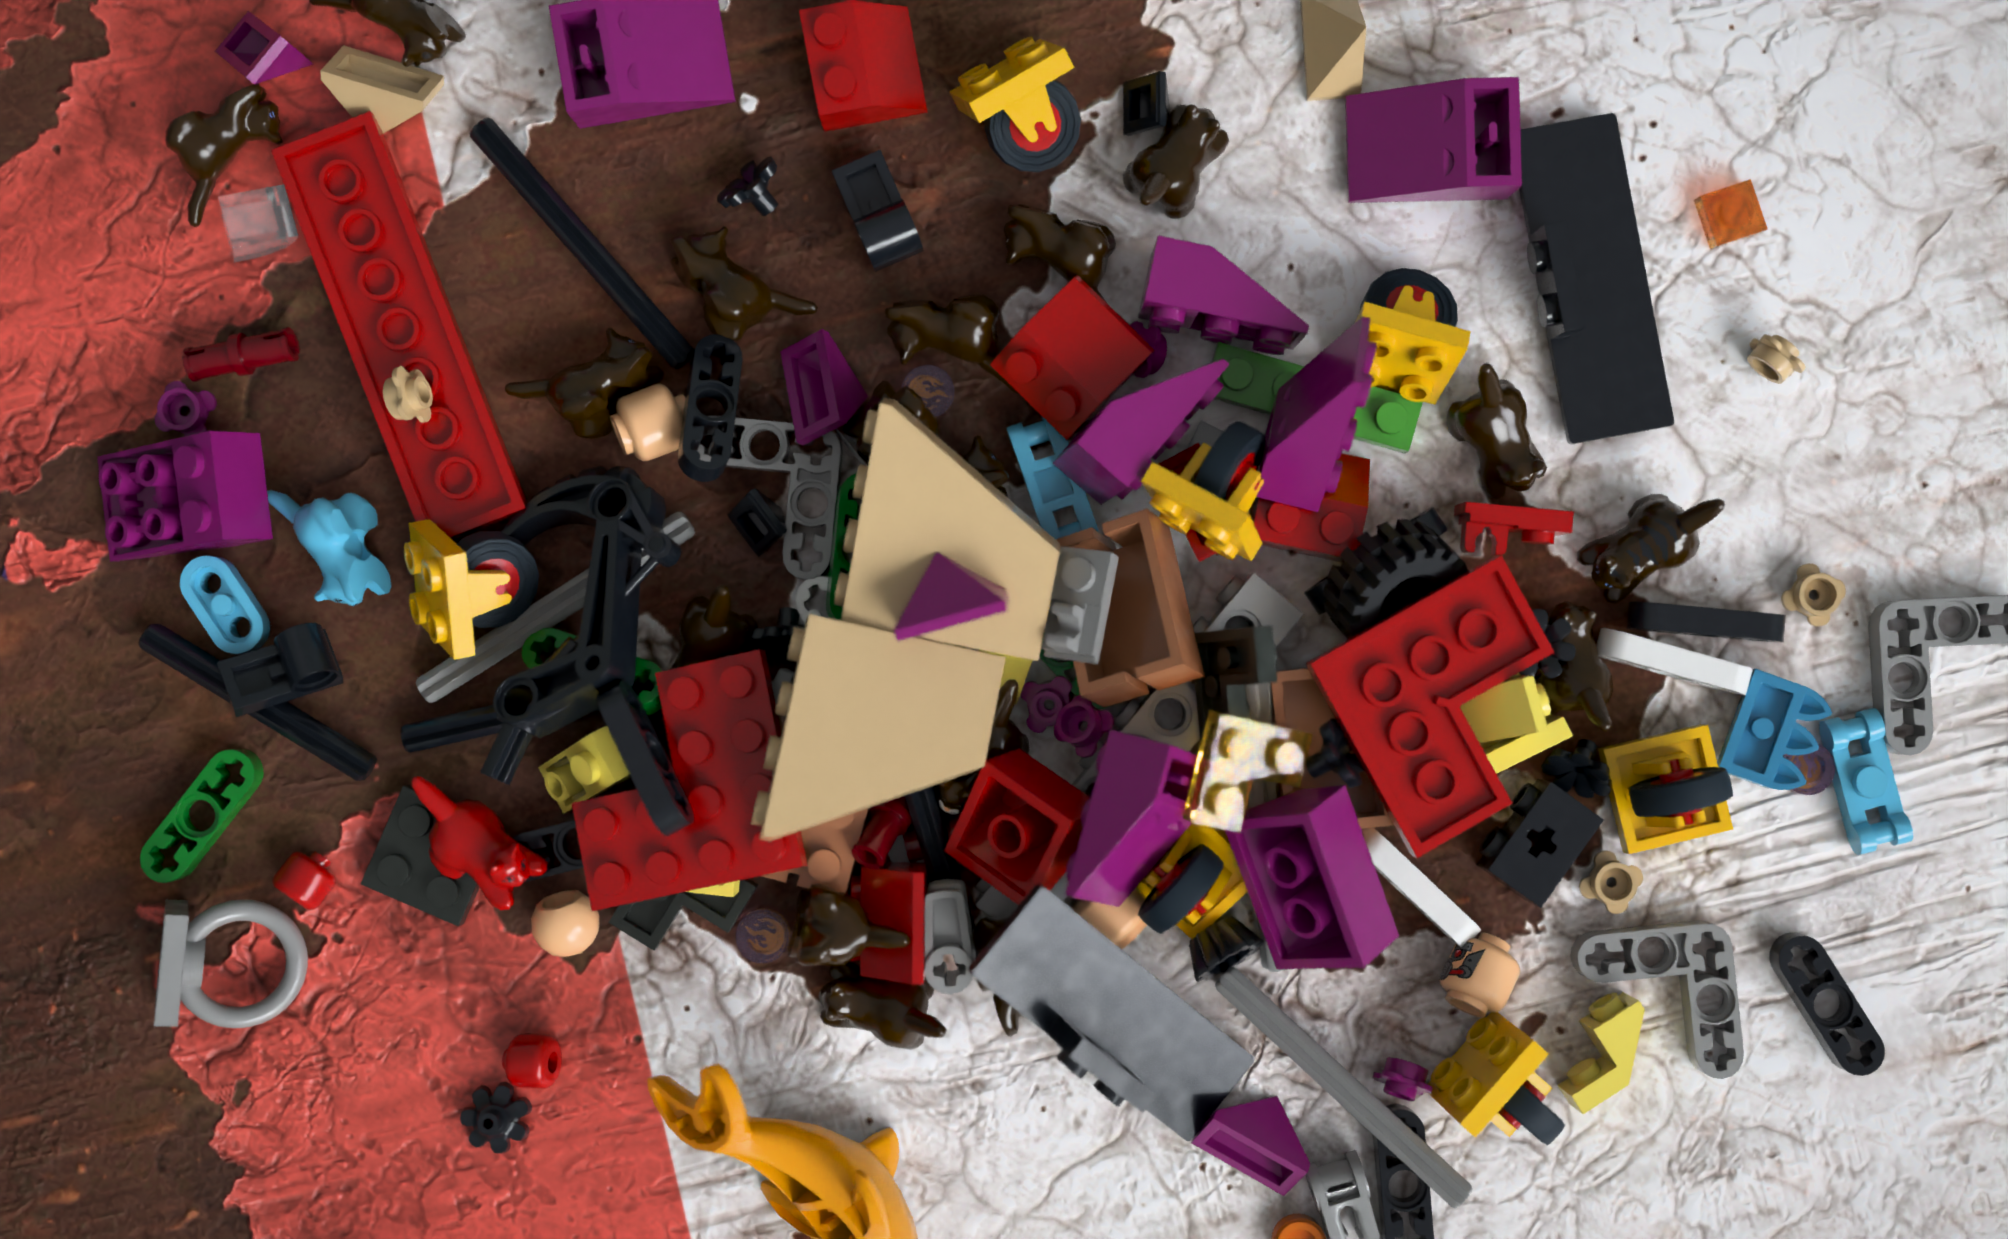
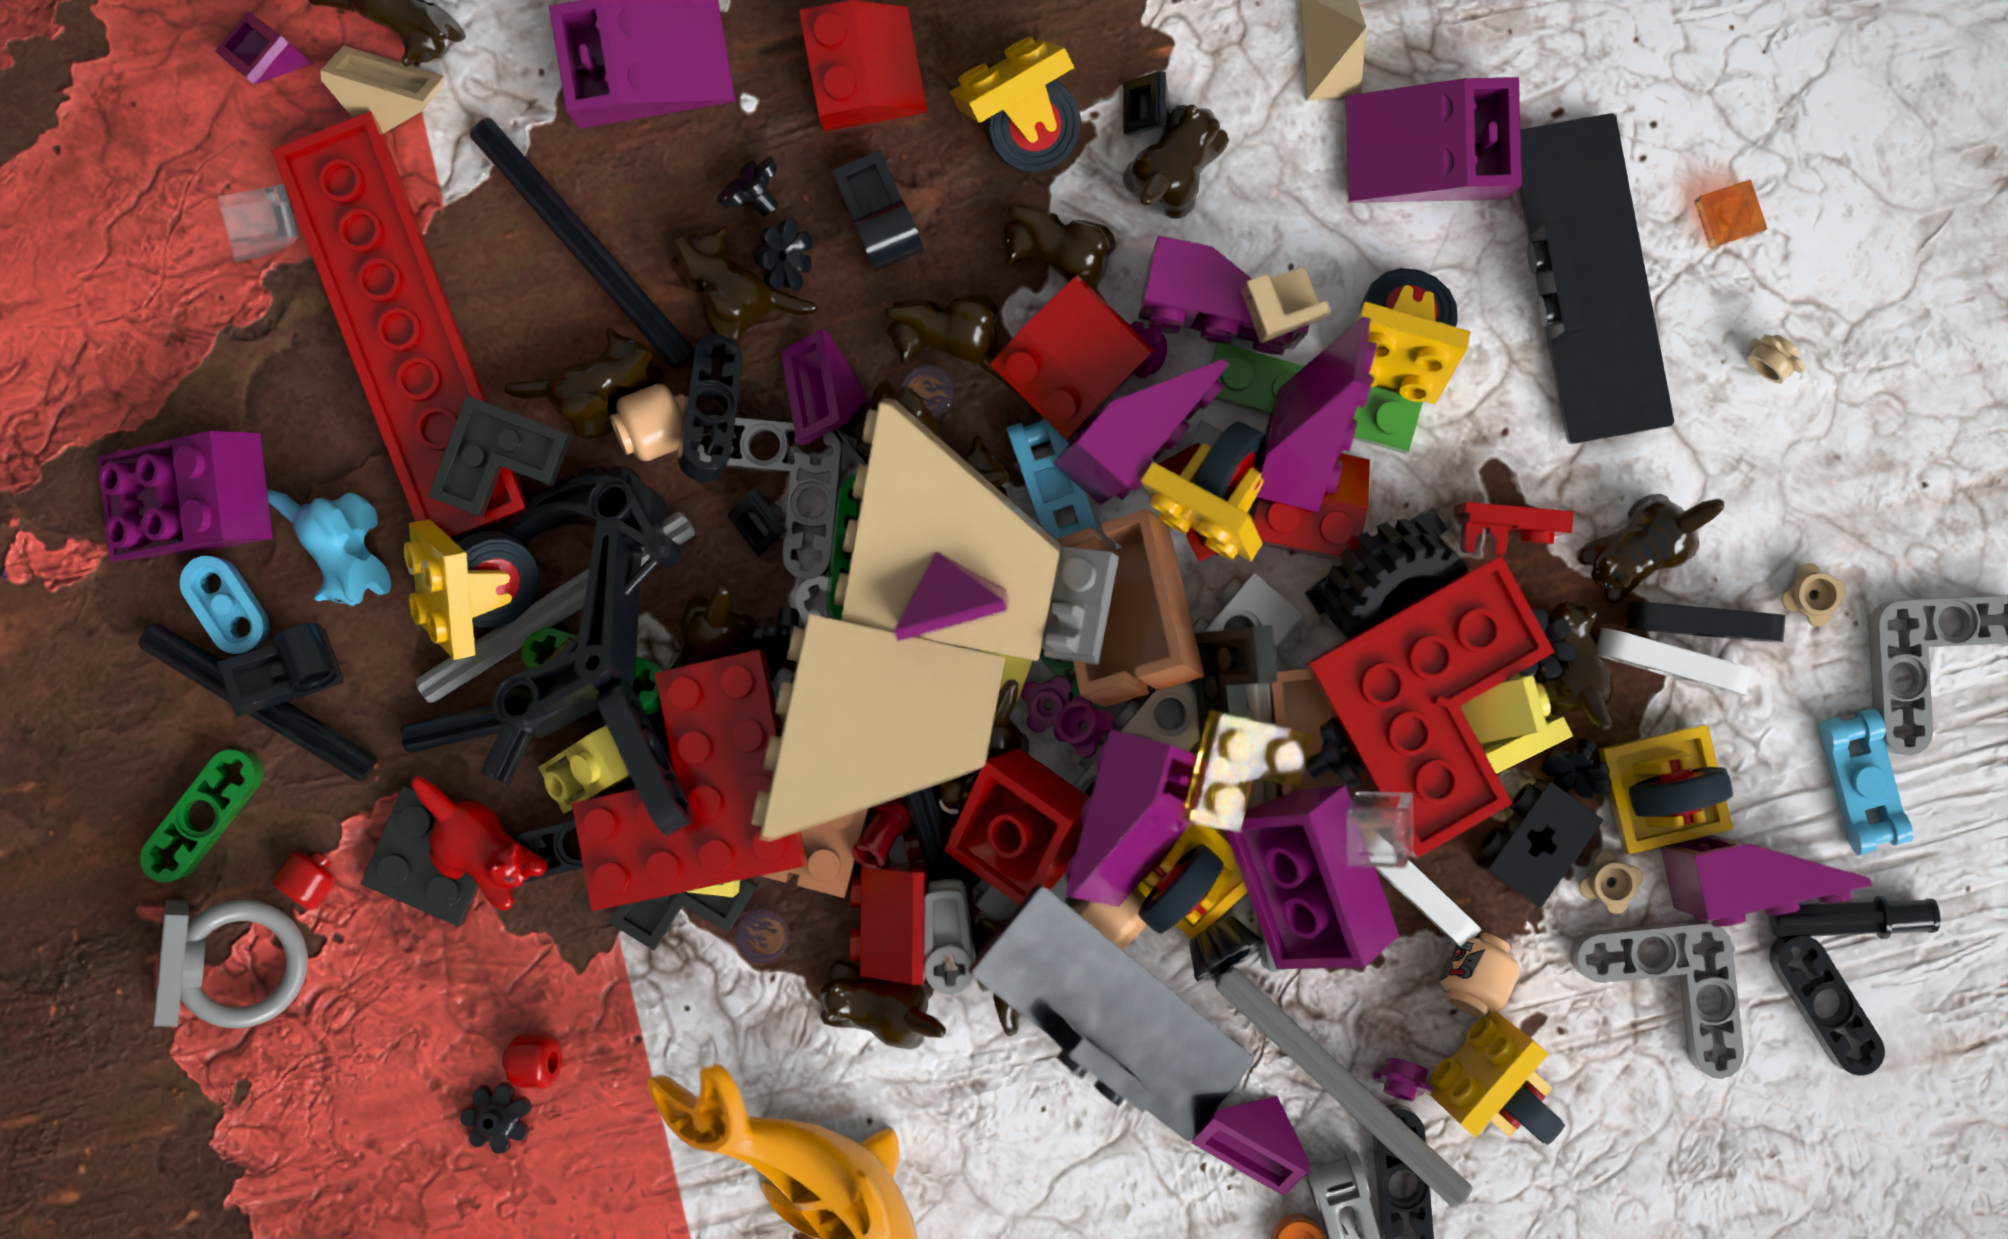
magenta plate [155,381,217,436] -> none
dark brown animal [165,84,282,227] -> none
dark red pin [182,327,300,382] -> none
tan plate [383,366,433,423] -> none
light nougat piece [531,890,599,957] -> none
dark brown animal [788,884,911,966] -> none
dark brown animal [1446,363,1547,499] -> none
light yellow slope [1557,992,1645,1114] -> none
dark azure plate [1717,669,1832,790] -> none
clear purple tile [1783,744,1835,795] -> none
none -> pearl dark grey plate [428,395,572,517]
none -> black plant [753,219,812,291]
none -> tan panel [1241,268,1331,343]
none -> clear panel [1347,792,1413,868]
none -> magenta slope [1661,835,1872,927]
none -> black axle [1769,896,1941,939]

